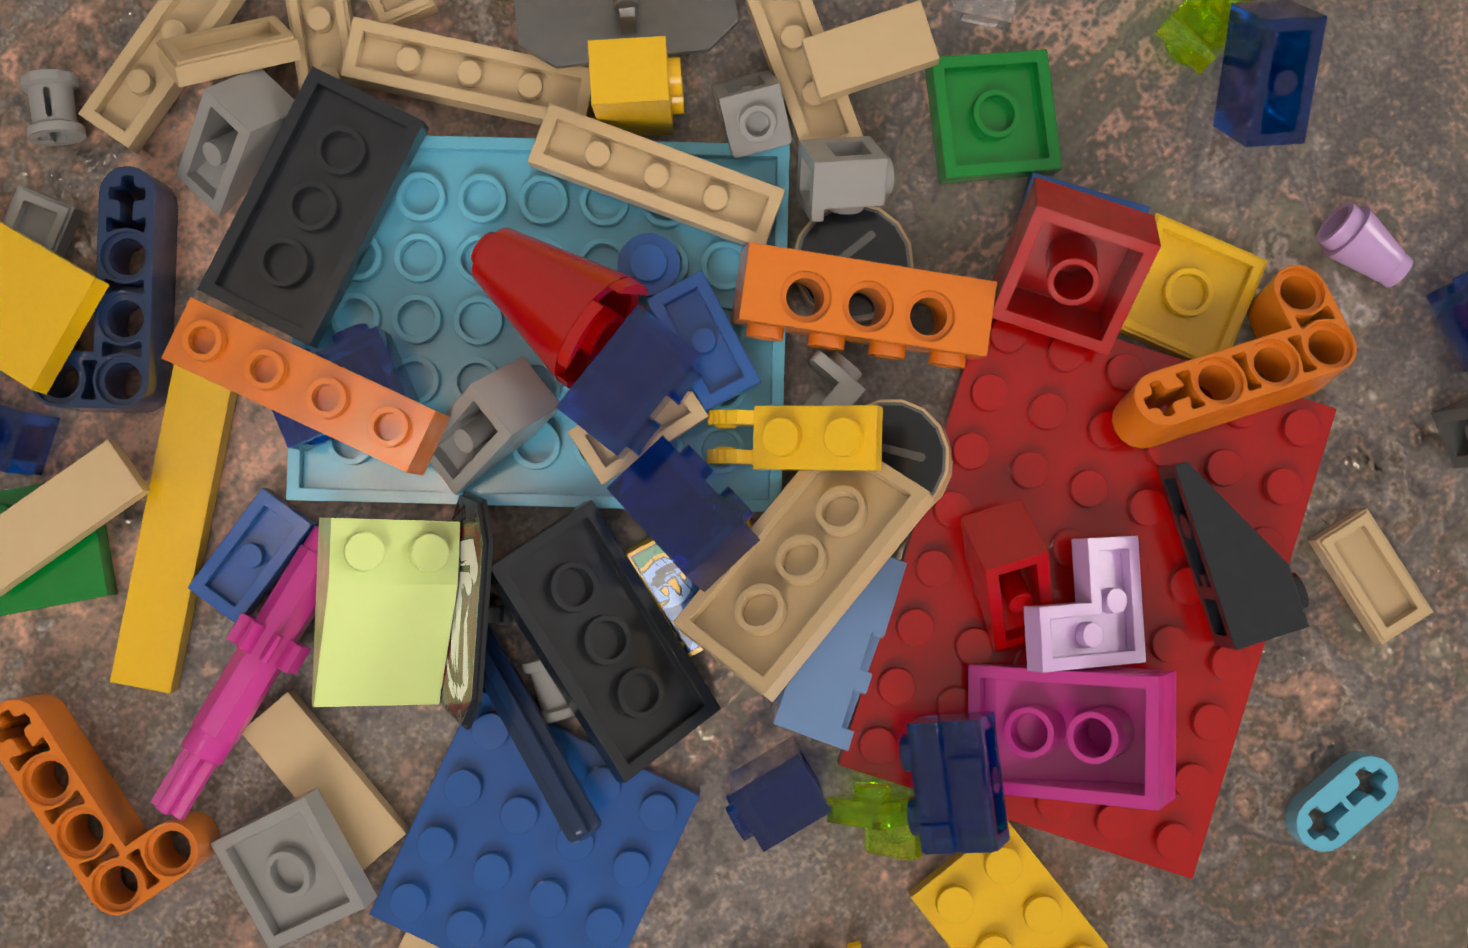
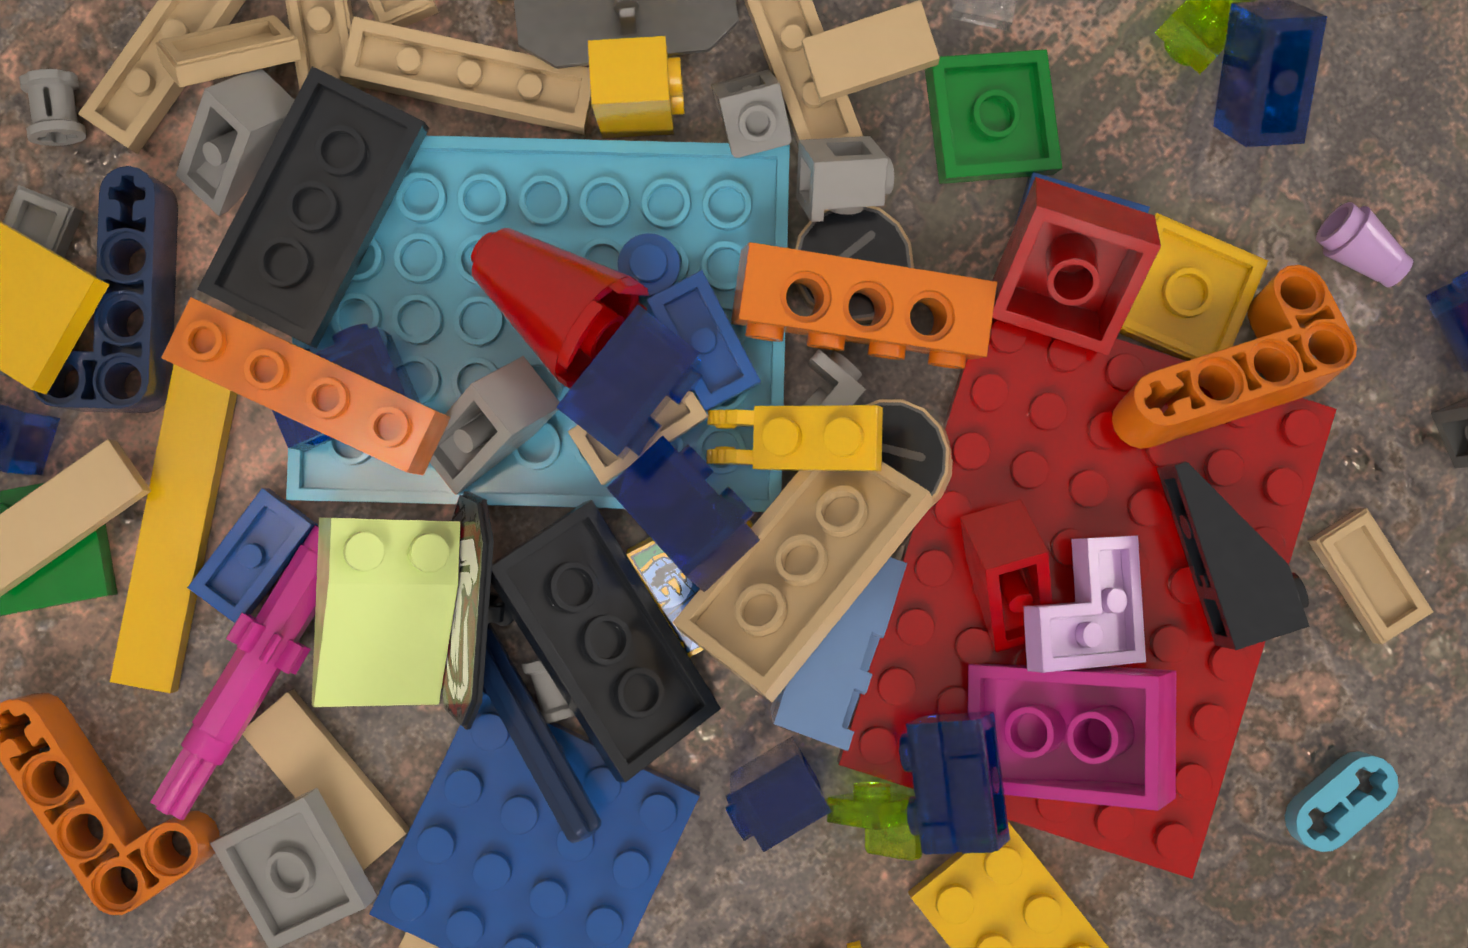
tan plate [528,103,785,246] -> none

